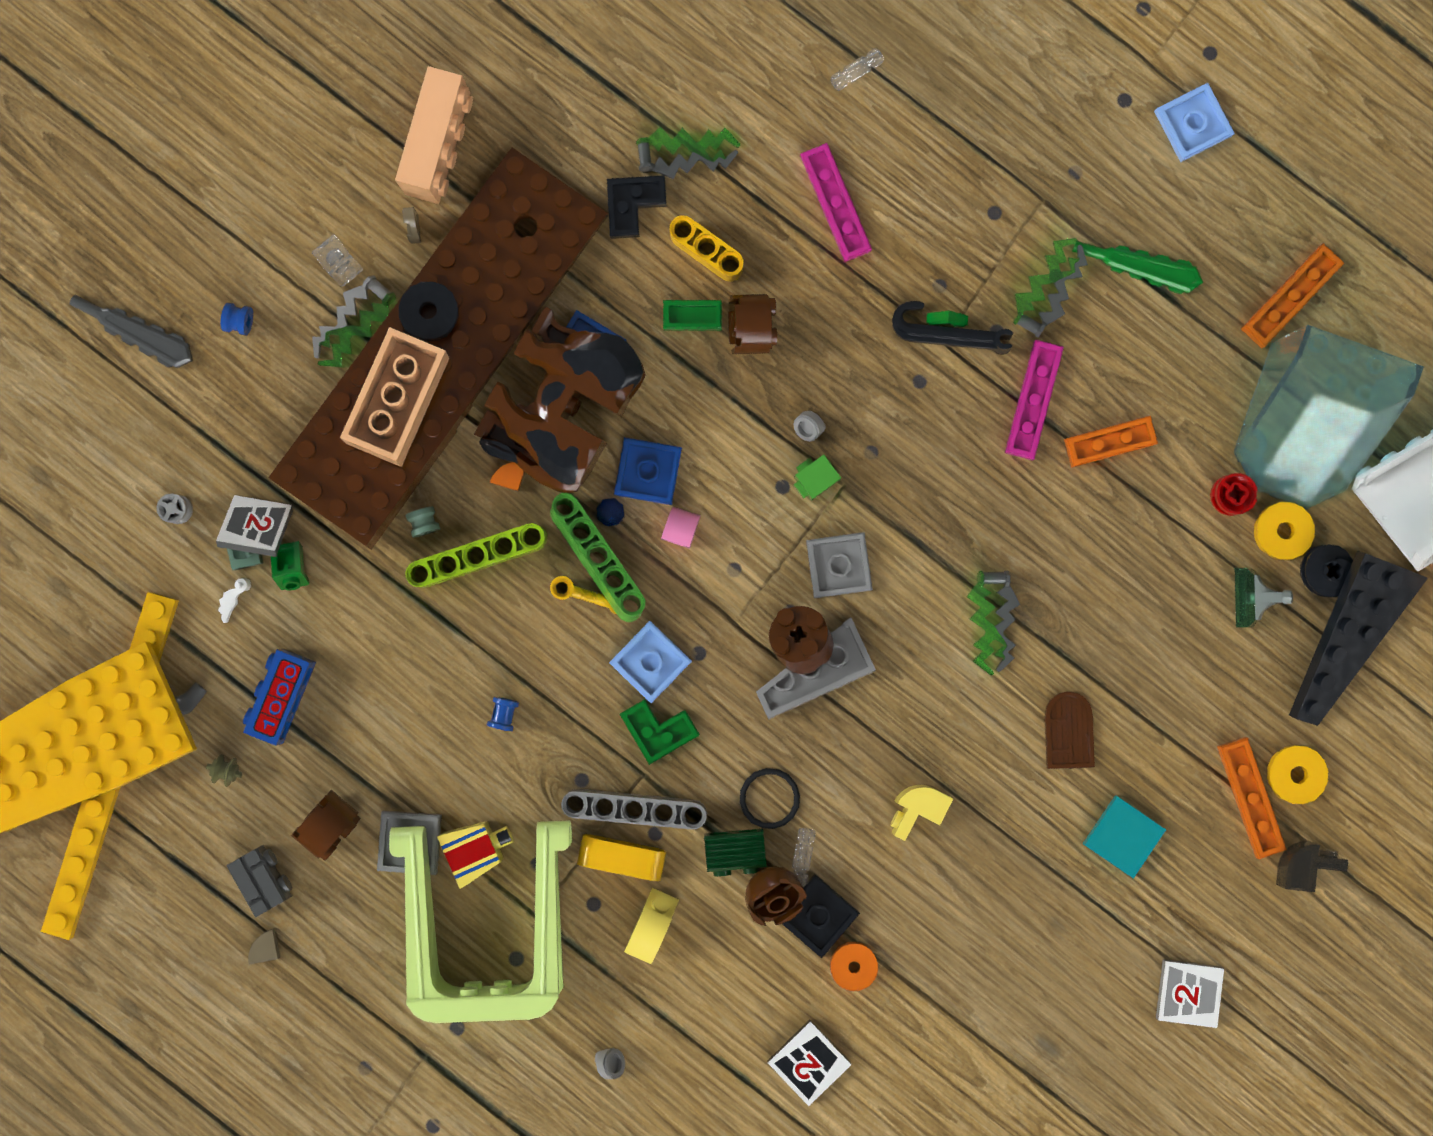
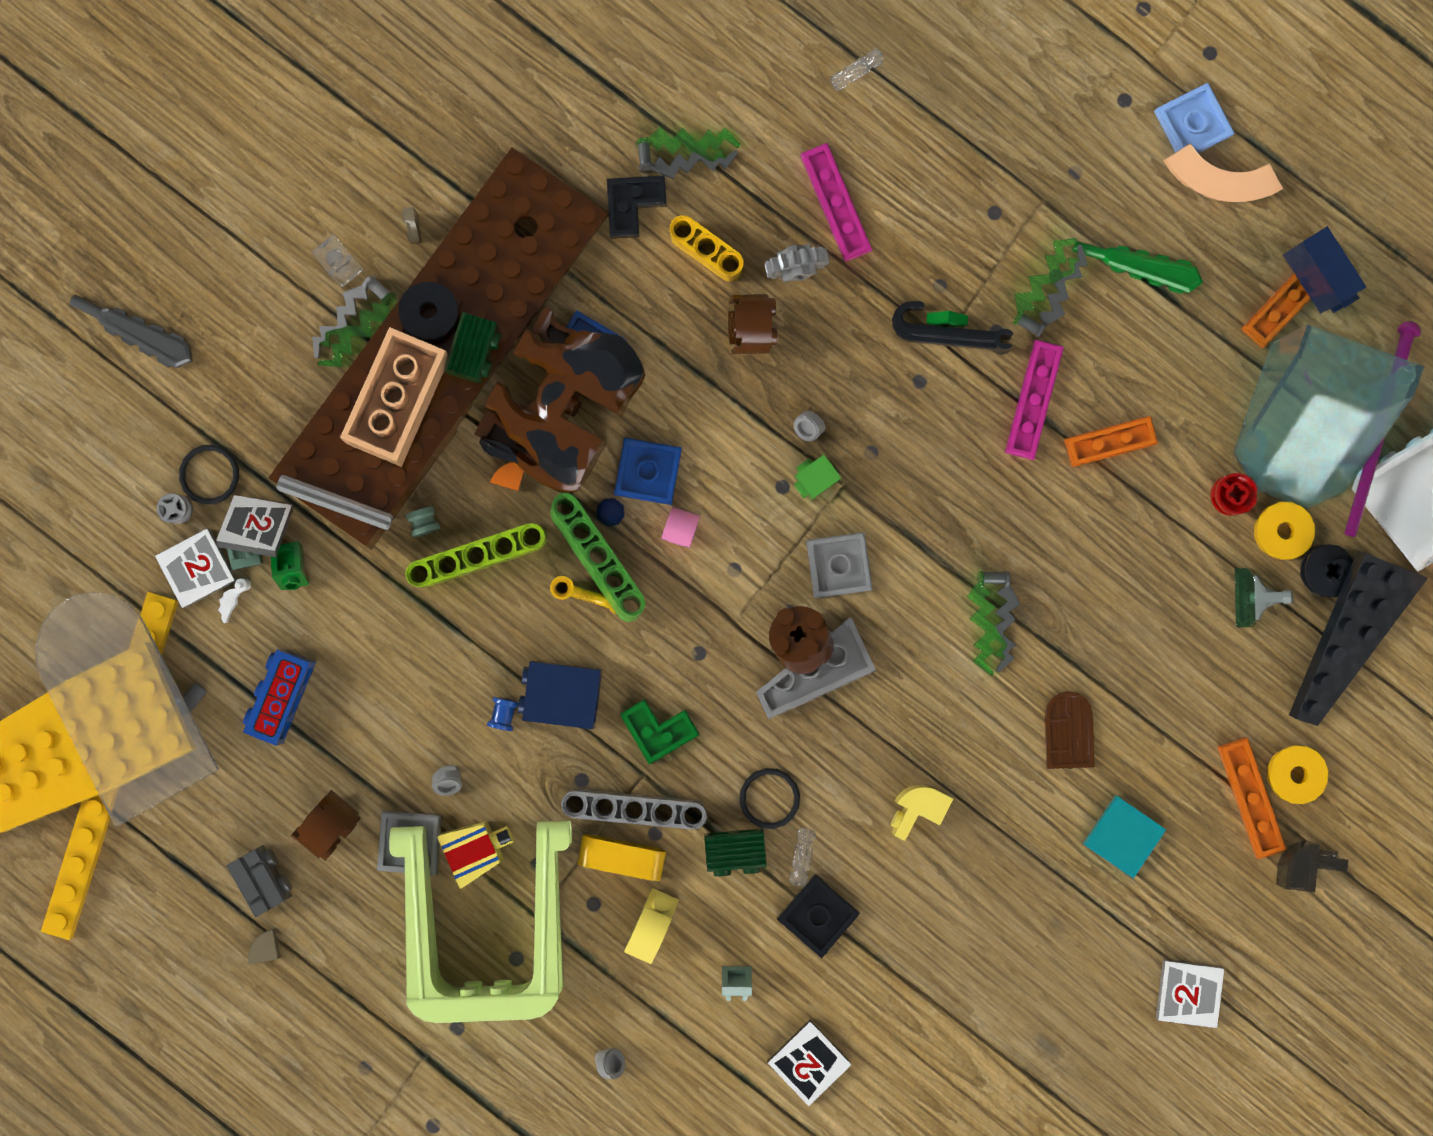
olive wheel [206,754,242,787] -> none
blue wheel [220,303,253,336] -> none
light nougat brick [395,66,473,204] -> none
light blue tile [609,621,692,703] -> none
green tile [663,300,722,331] -> none
reddish brown cylinder [745,866,806,926] -> none
orange piece [830,941,878,991] -> none
none -> clear piece [35,592,219,827]
none -> tile [155,529,236,608]
none -> black piece [179,445,239,504]
none -> light grey axle [276,475,393,530]
none -> light grey tile [432,765,462,796]
none -> dark green brick [444,312,502,384]
none -> dark blue brick [518,661,602,729]
none -> sand green tile [722,966,752,1001]
none -> light grey gear [765,244,830,282]
none -> light nougat tile [1163,144,1283,202]
none -> dark blue brick [1283,226,1366,314]
none -> magenta bar [1344,321,1421,537]

